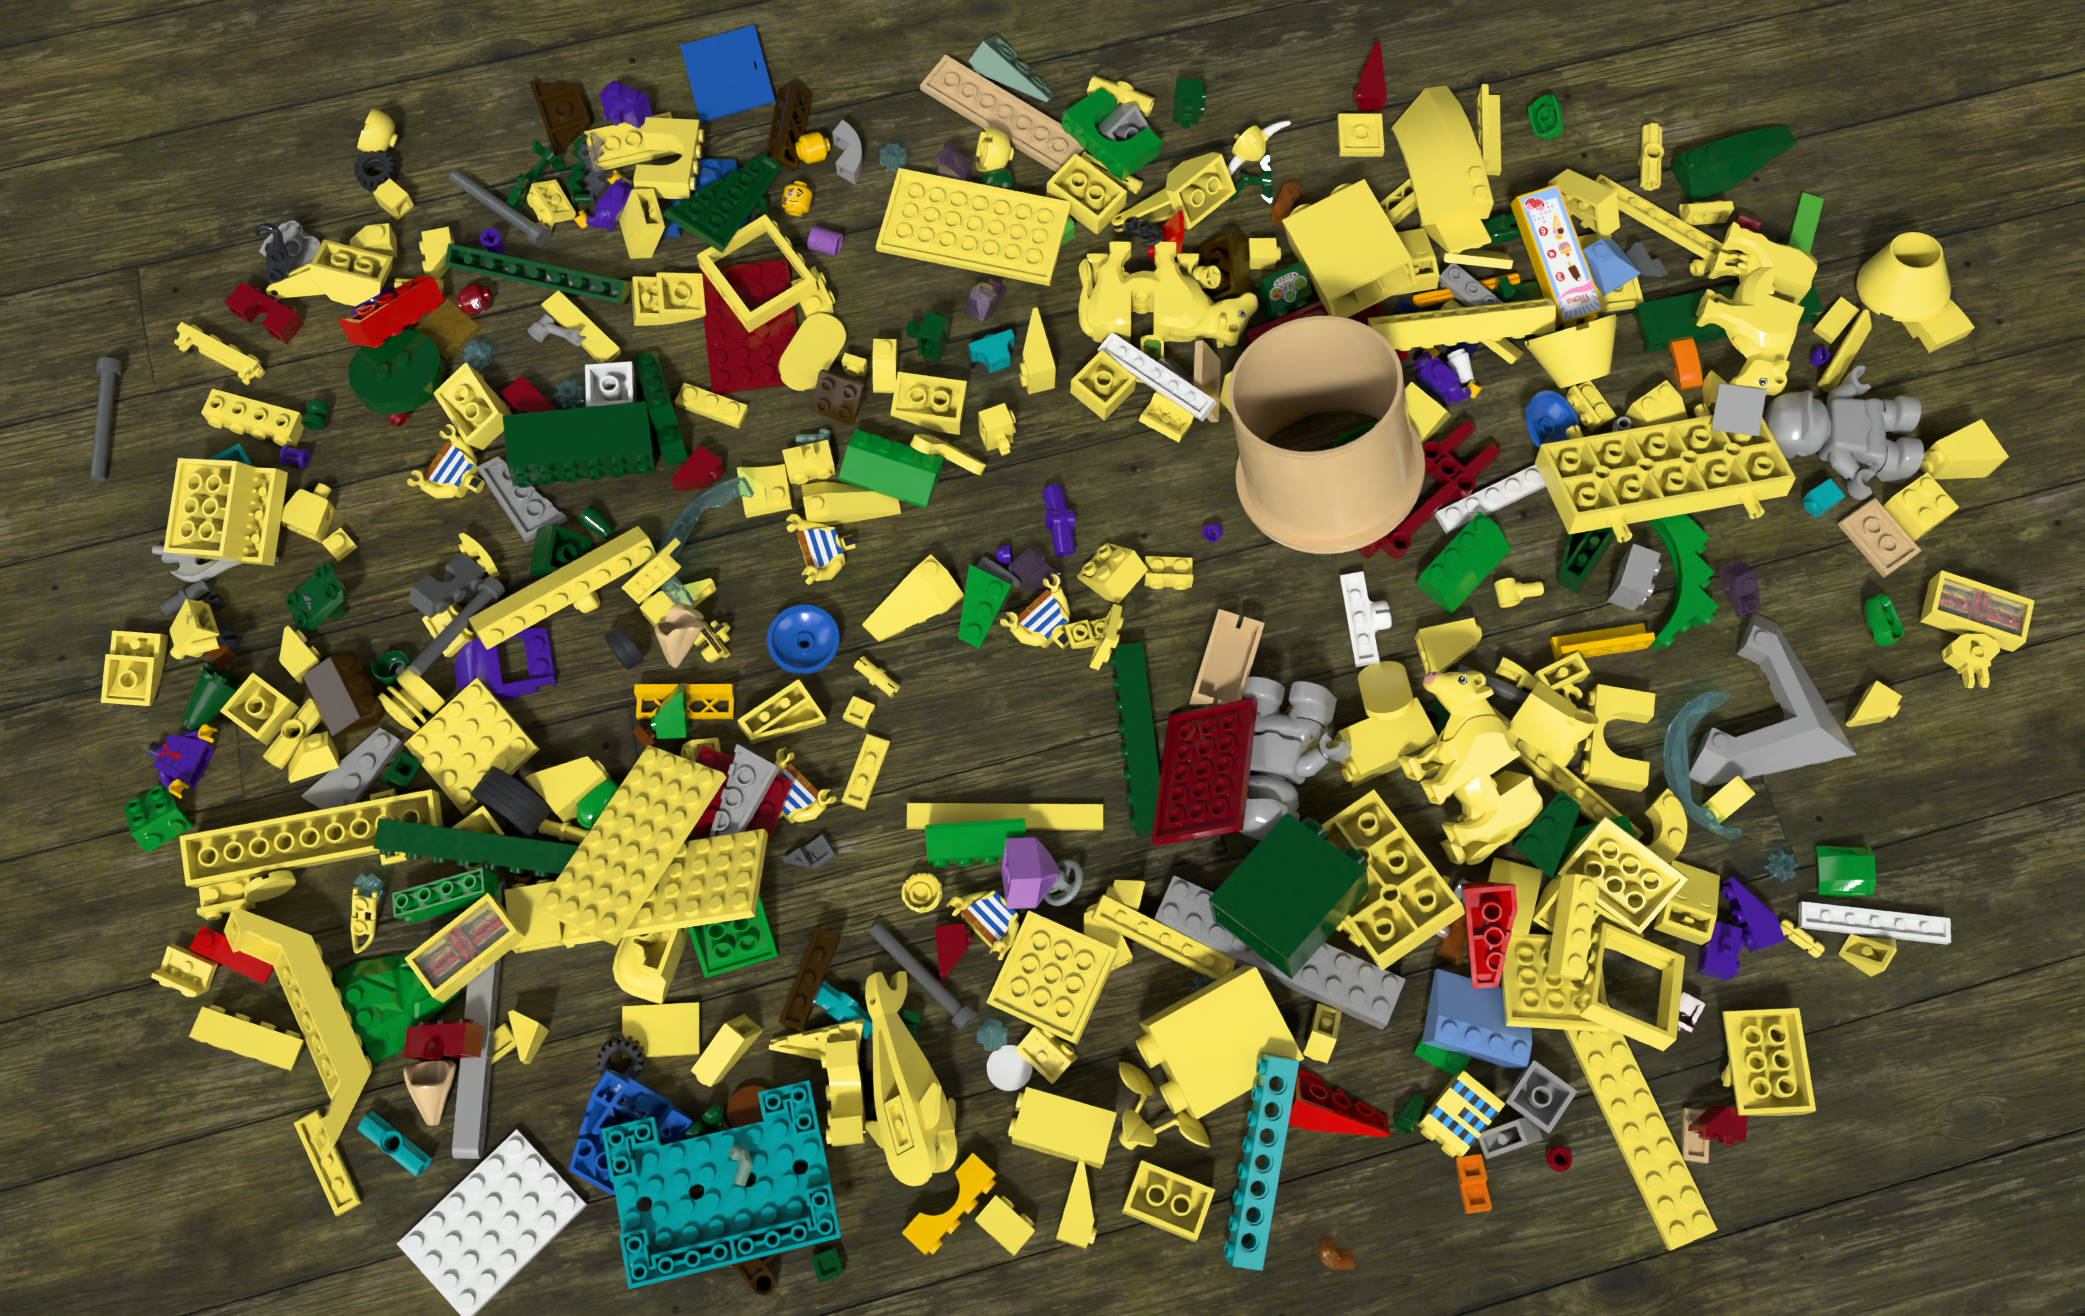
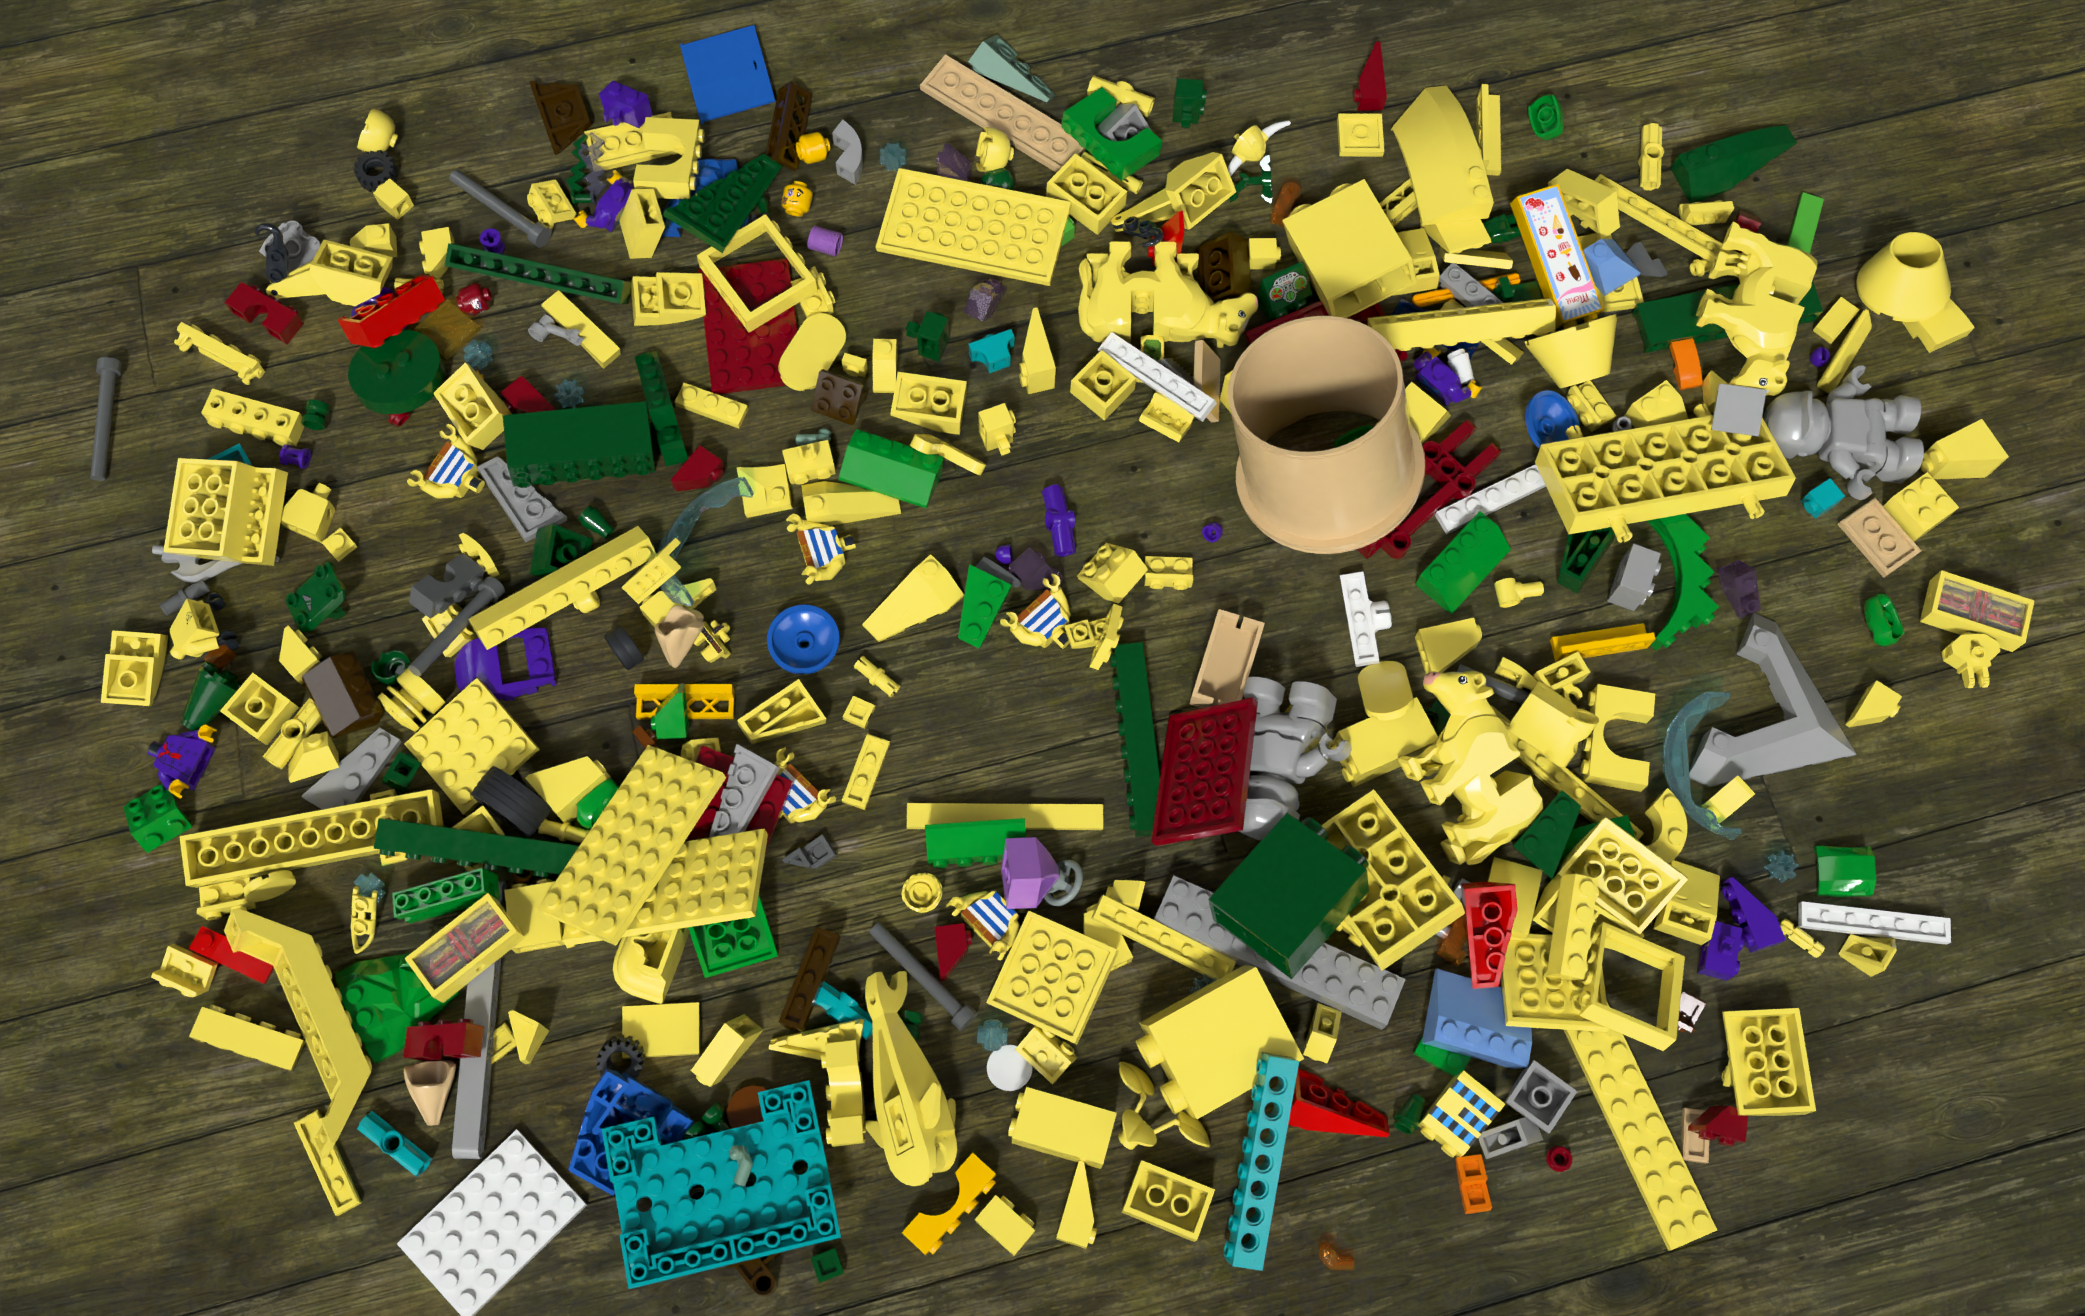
dark green piece [507,140,566,209] -> none
white brick [585,362,637,407] -> none
light yellow wheel [1192,266,1221,289] -> none

